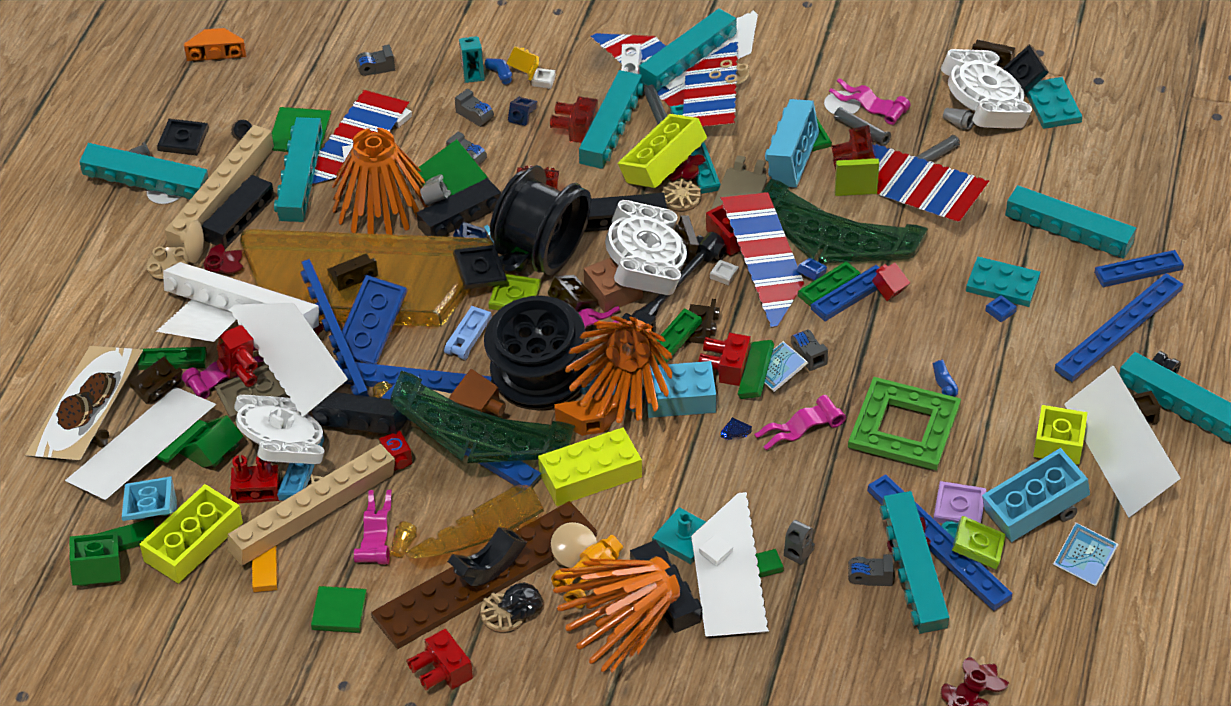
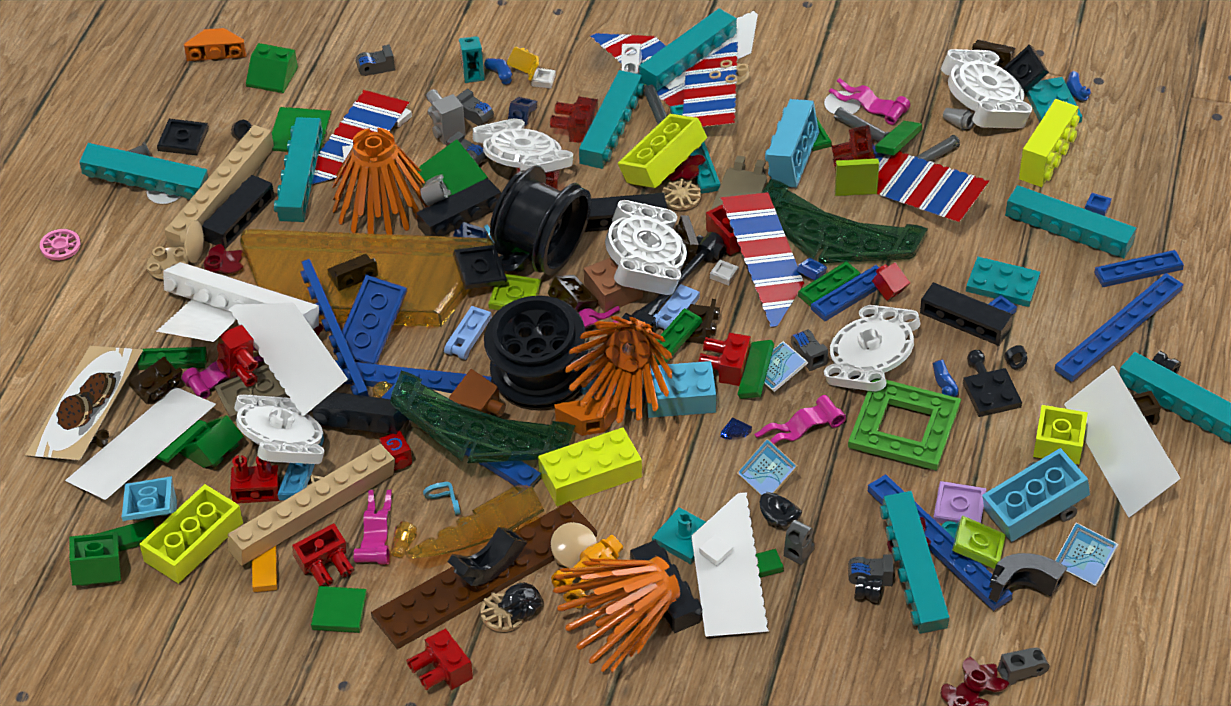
none -> bright pink wheel [40,229,81,261]
none -> green slope [246,43,298,93]
none -> red brick [292,523,354,586]
none -> medium azure piece [423,482,461,516]
none -> light grey brick [426,89,466,145]
none -> white piece [472,119,573,173]
none -> light blue plate [654,284,700,330]
none -> piece [737,439,799,495]
none -> black hat [759,492,802,528]
none -> white piece [824,305,921,391]
none -> black wheel [854,575,883,603]
none -> green tile [875,120,922,156]
none -> black brick [920,282,1013,346]
none -> black plate [963,350,1022,417]
none -> black arch [988,553,1068,603]
none -> dark grey leg [997,647,1050,686]
none -> black tile [1004,345,1028,370]
none -> neon yellow brick [1019,99,1080,187]
none -> blue arm [1066,71,1091,101]
none -> blue tile [1085,193,1112,216]

